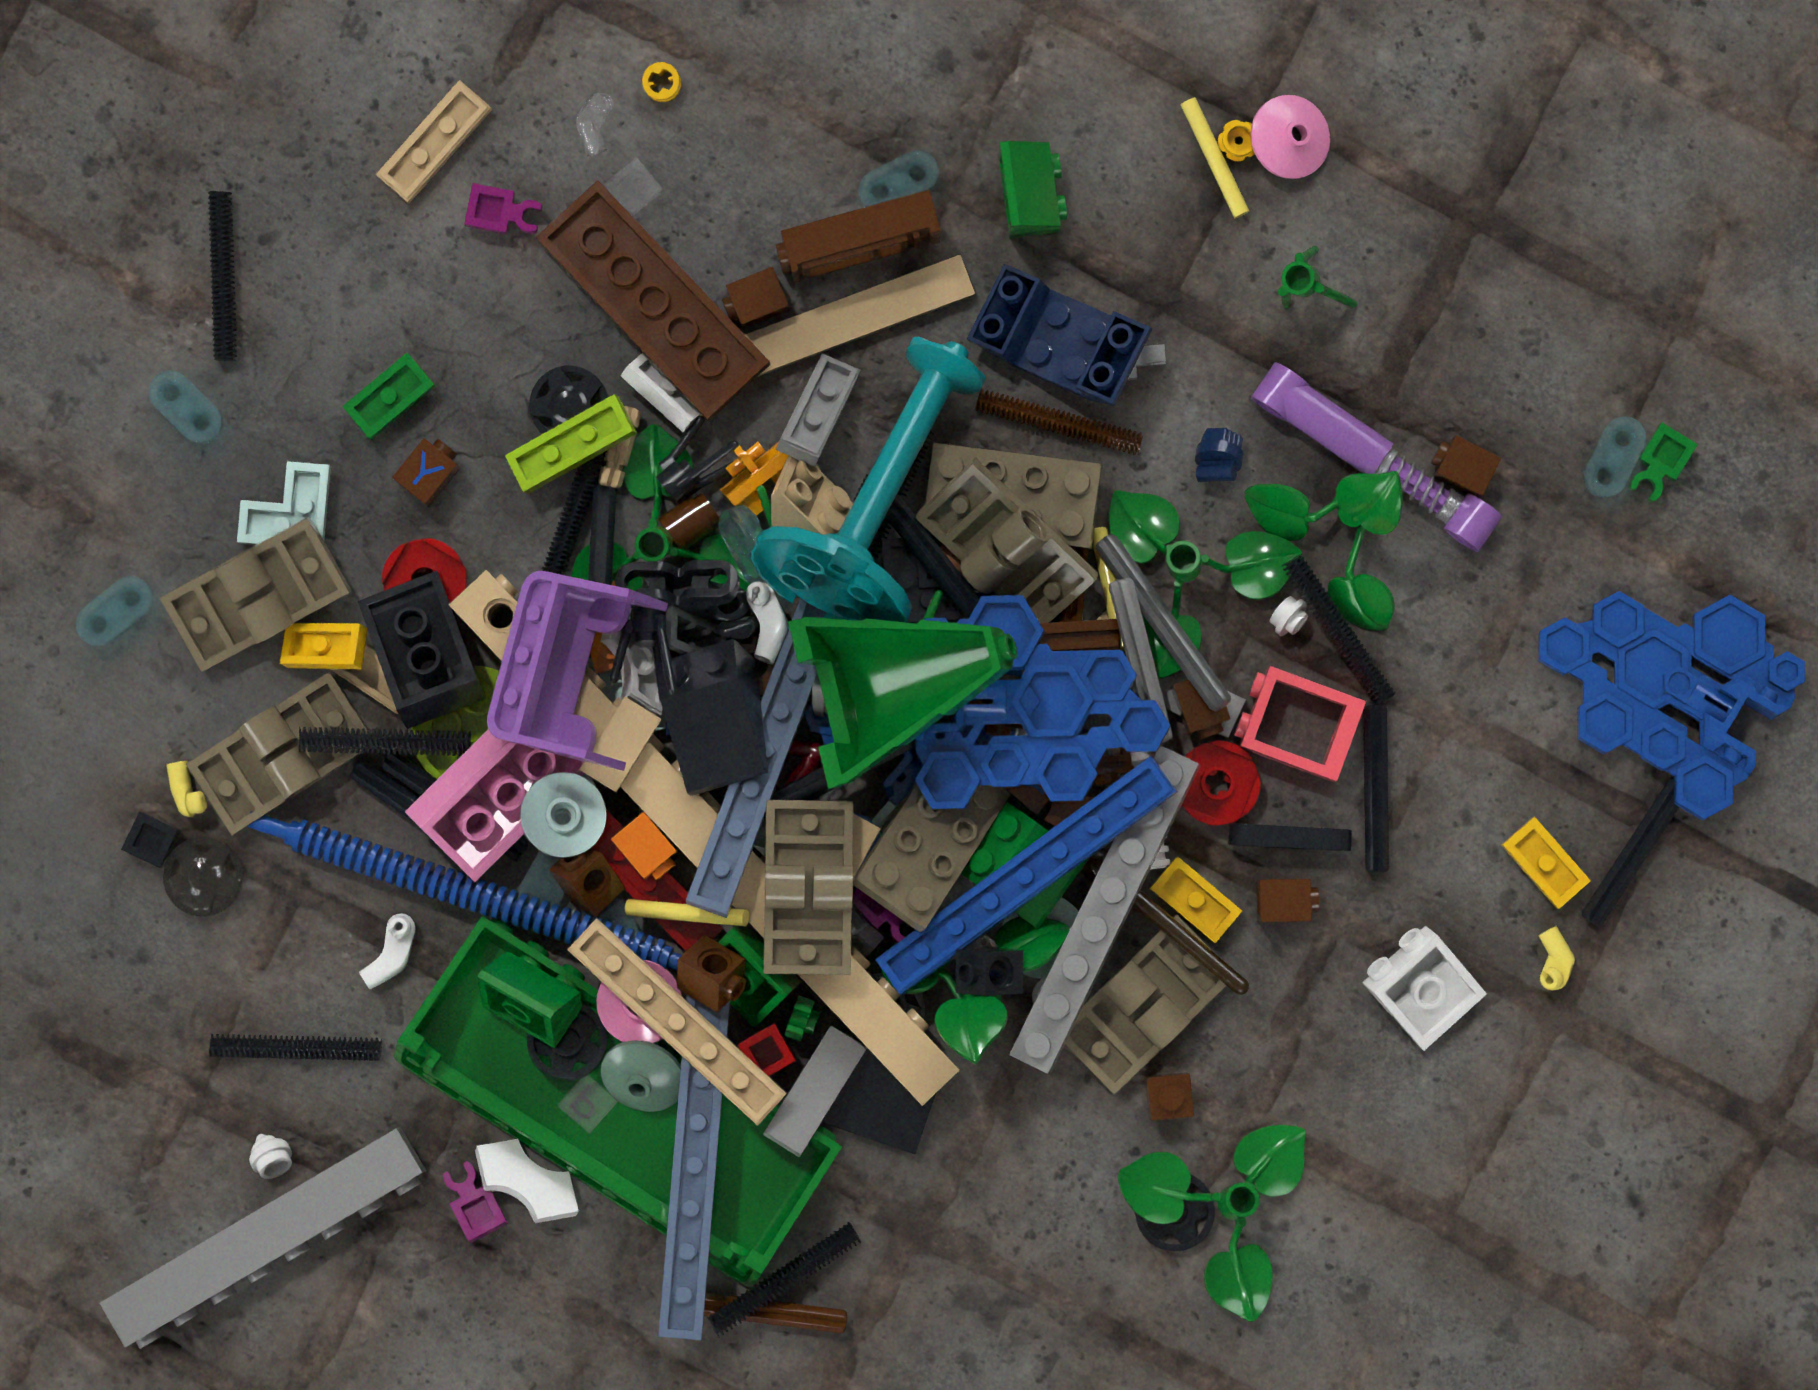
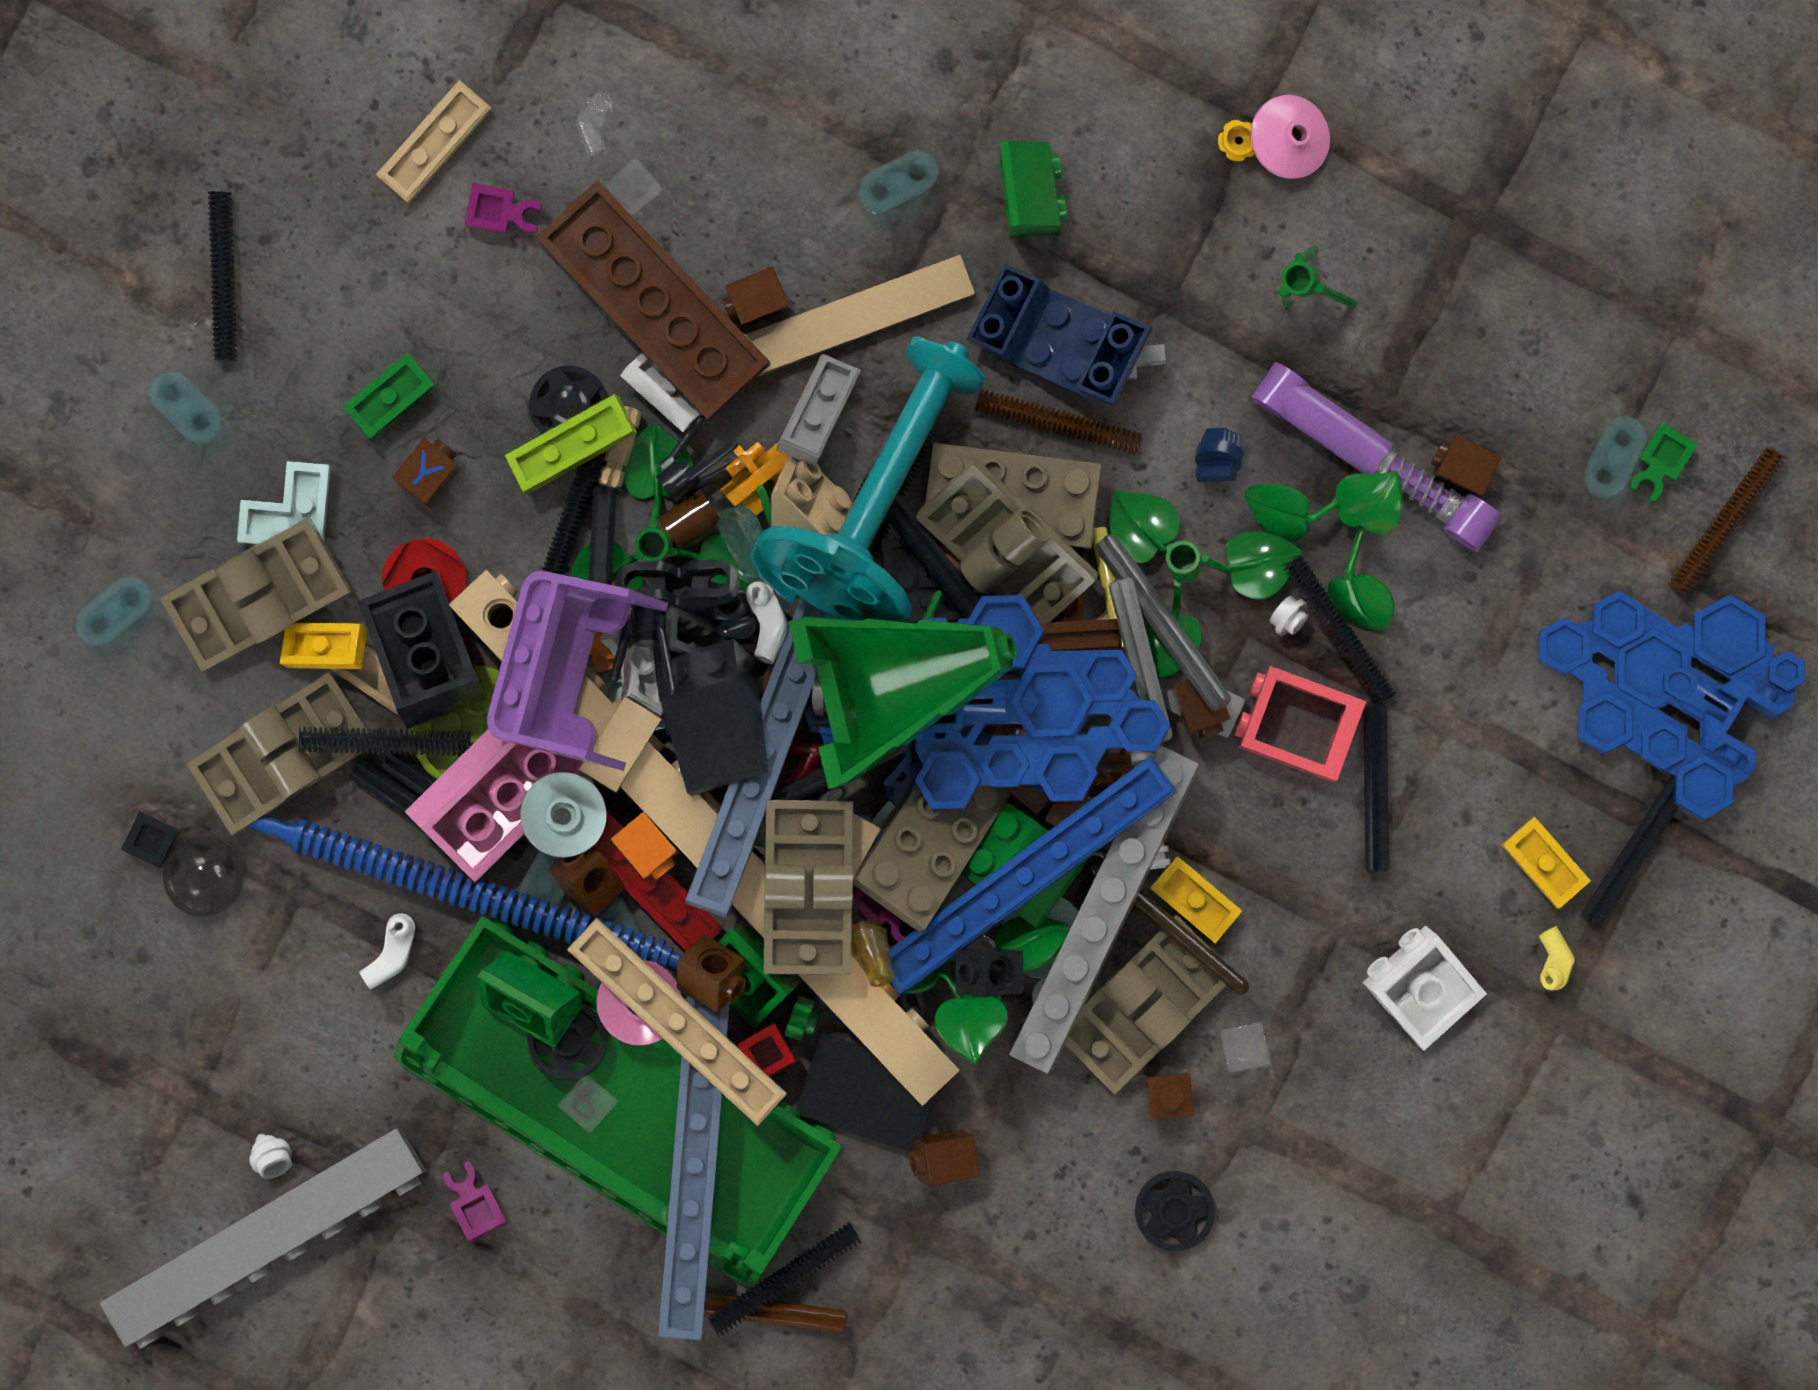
light yellow arm [166,760,207,817] -> none
black axle [209,1034,382,1061] -> none
white tile [475,1139,579,1223] -> none
sand green dish [601,1040,681,1112] -> none
light yellow bar [625,899,749,927] -> none
yellow bush [642,62,681,102] -> none
light grey tile [763,1026,867,1157] -> none
reddish brown door [775,189,941,283] -> none
green plant [1117,1125,1306,1322] -> none
light yellow bar [1180,97,1249,219] -> none
red plate [1181,740,1261,826] -> none
black beam [1228,823,1352,851] -> none
reddish brown brick [1256,878,1319,922] -> none
none -> clear yellow cone [851,920,895,987]
none -> reddish brown brick [909,1129,979,1186]
none -> clear plate [1219,1022,1271,1073]
none -> reddish brown axle [1668,447,1786,596]

